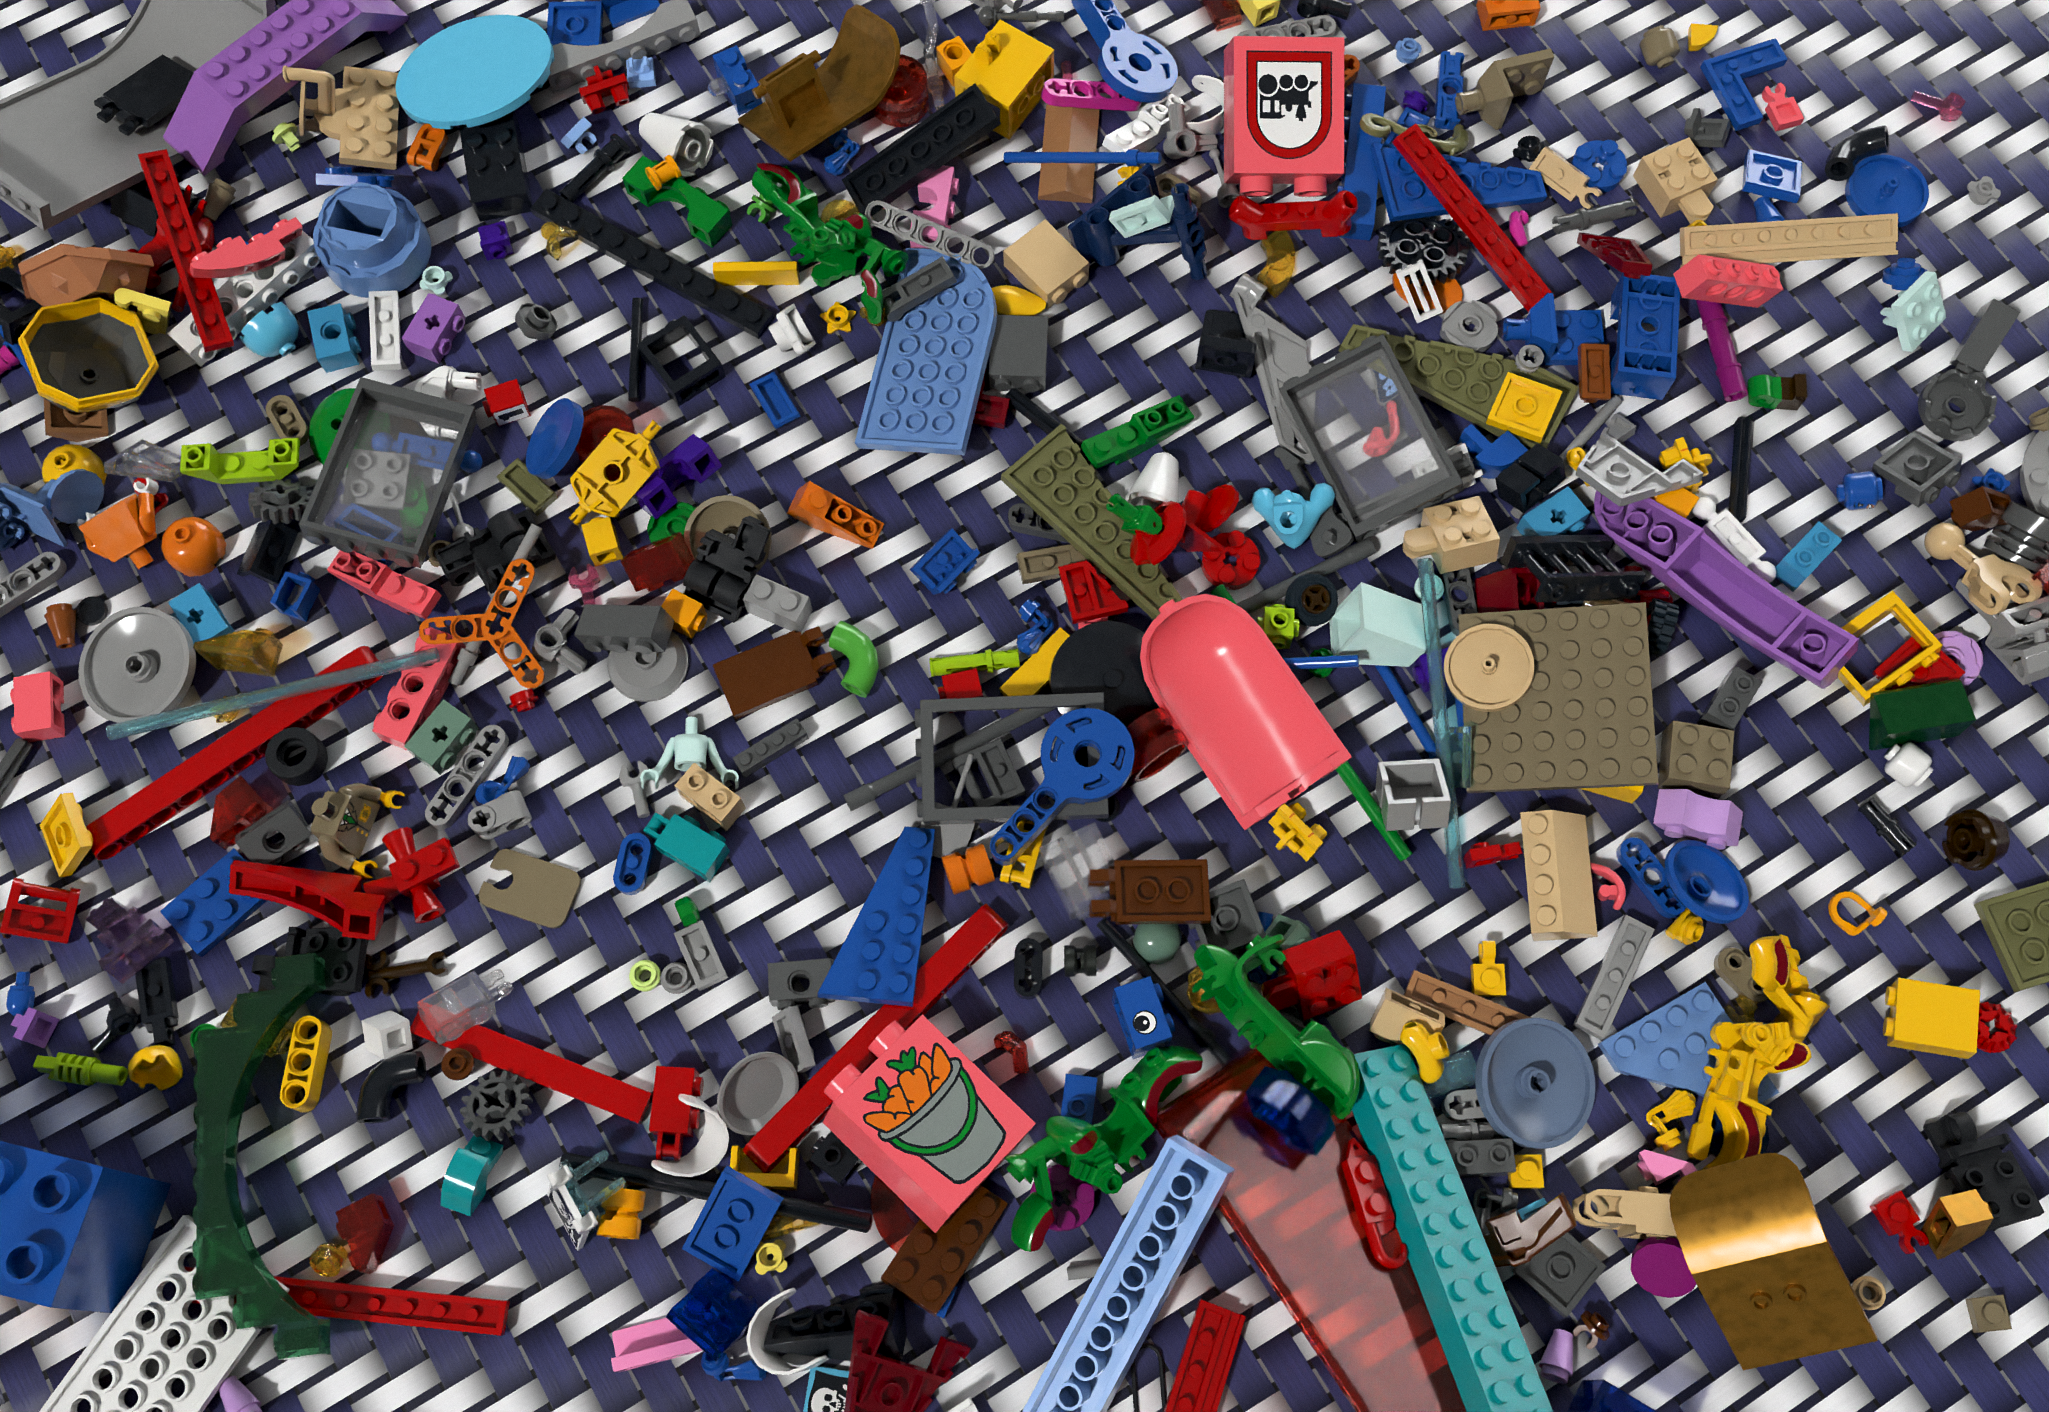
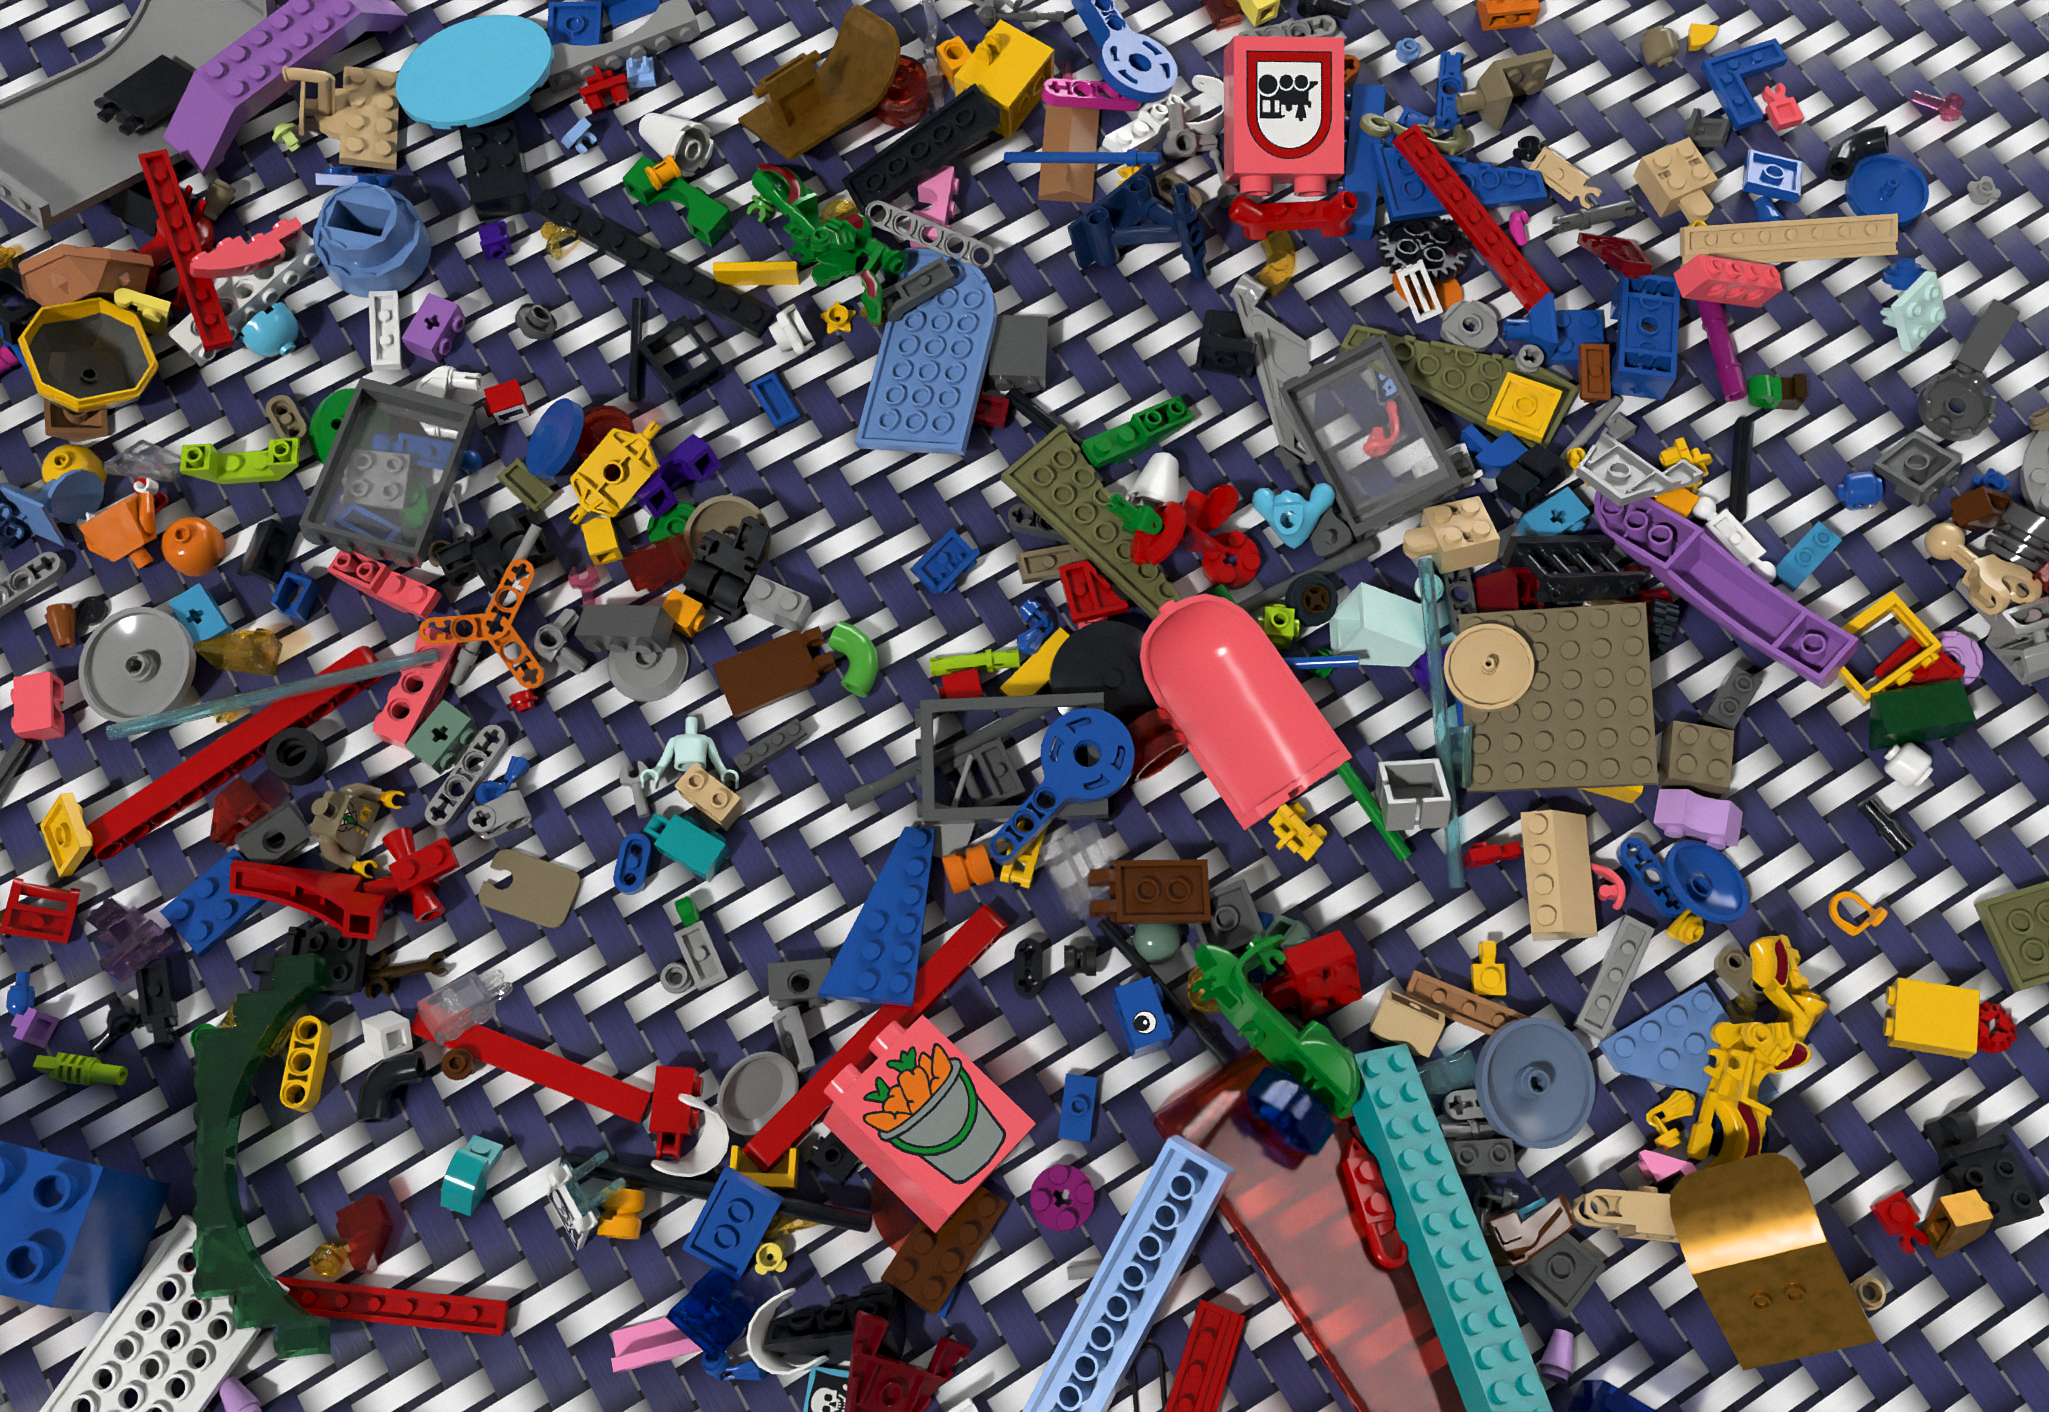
yellow hair [127,1045,183,1091] -> none
dark grey gear [248,479,313,524] -> none
dark azure brick [307,303,361,373] -> none
orange plate [406,123,448,172] -> none
light aqua plate [419,266,453,295] -> none
dark grey gear [460,1071,533,1142] -> none
black pin [559,134,631,203] -> none
yellowish green plate [629,960,661,992] -> none
blue piece [707,45,763,116] -> none
orange slope [787,481,884,549] -> none
blue piece [824,127,860,176] -> none
yellow arm [991,285,1046,316] -> none
clear red arm [994,1031,1029,1074] -> none
tan brick [1003,219,1089,309] -> none
green piece [1005,1046,1203,1252] -> none
light aqua panel [1109,195,1175,238] -> none
blue bar [1374,665,1442,759] -> none
yellow piece [1400,1022,1449,1084] -> none
dark purple plate [1401,90,1428,113] -> none
yellow plate [1508,1154,1544,1189] -> none
blue plate [1571,140,1627,193] -> none
reddish brown plate [1573,1311,1610,1349] -> none
magenta tile [1631,1237,1697,1298] -> none
dark brown cone [1942,809,2010,871] -> none
dark tan plate [1965,1295,2012,1333] -> none

